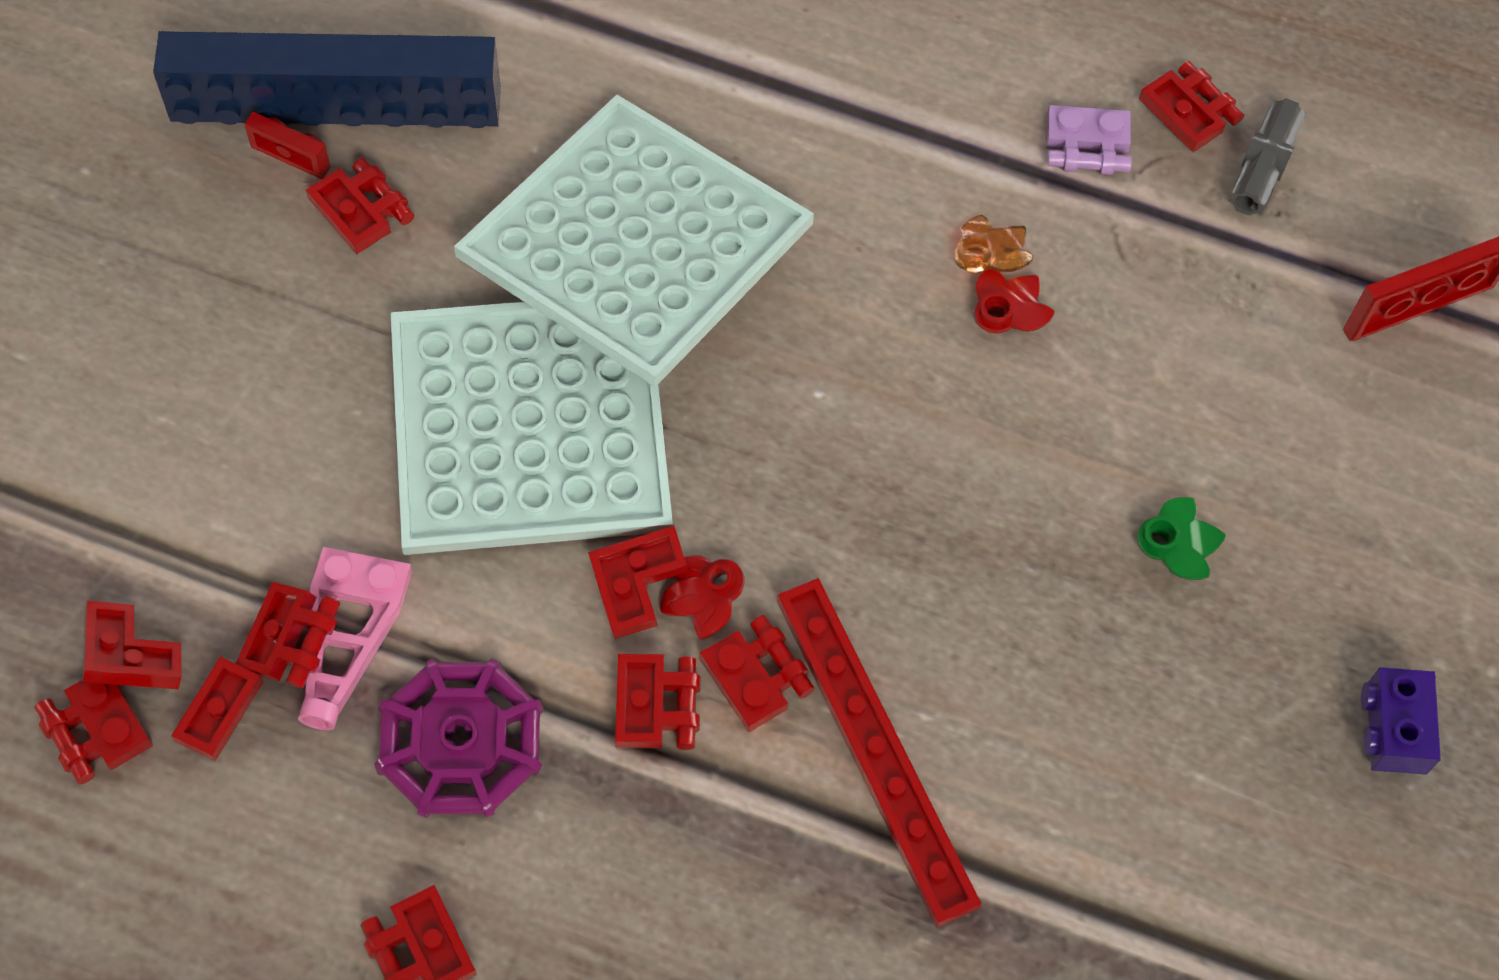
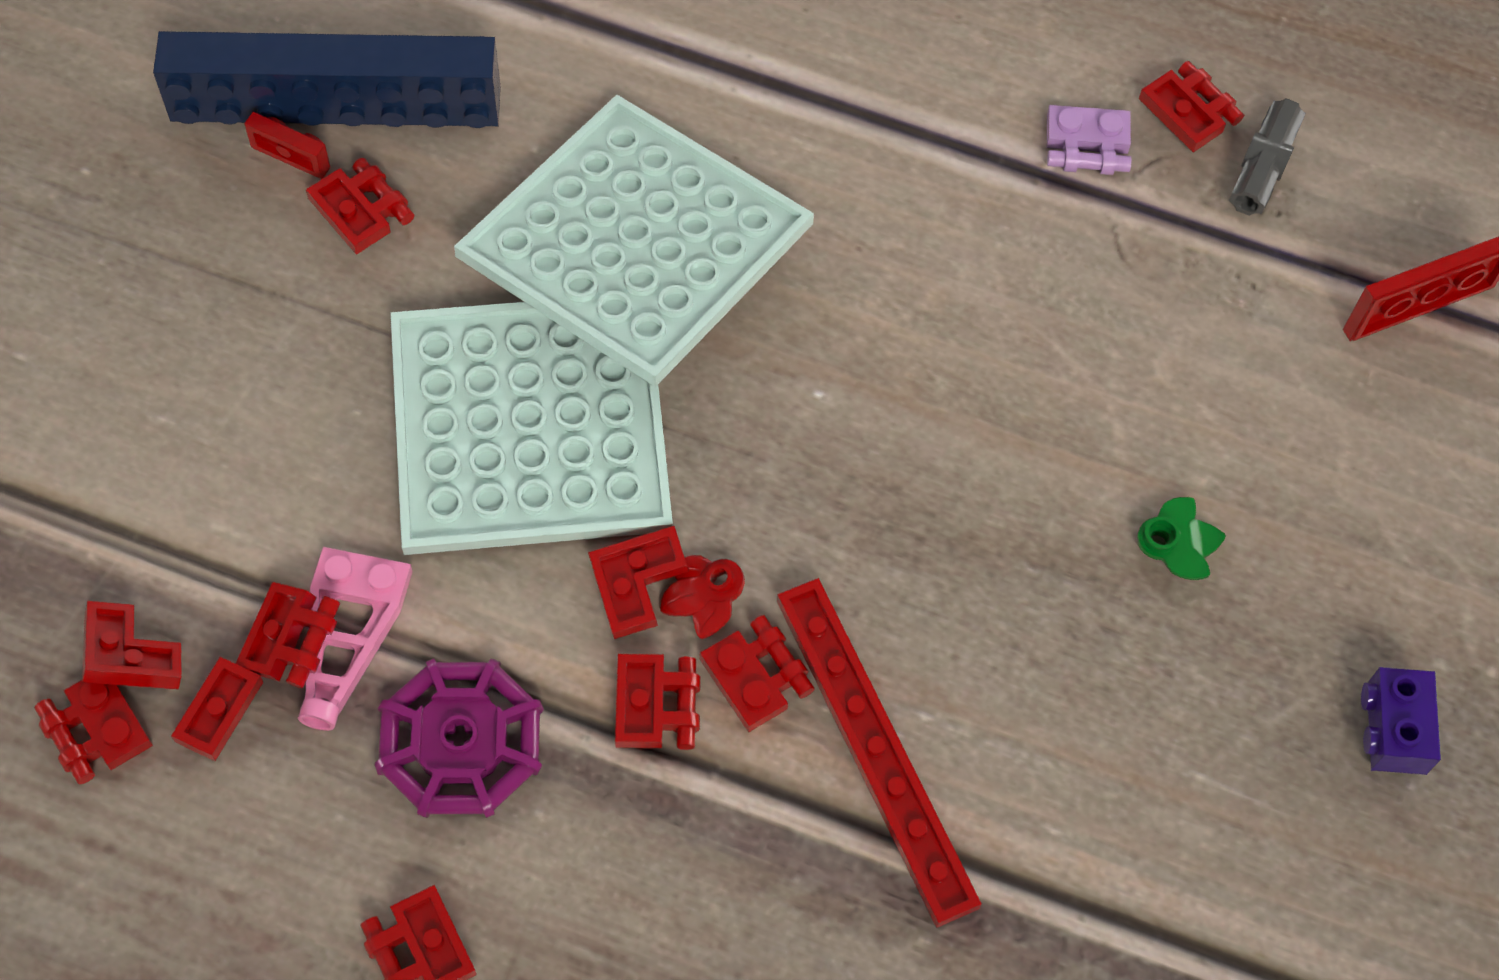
clear orange plate [954,215,1033,272] -> none
red plate [974,266,1055,334] -> none

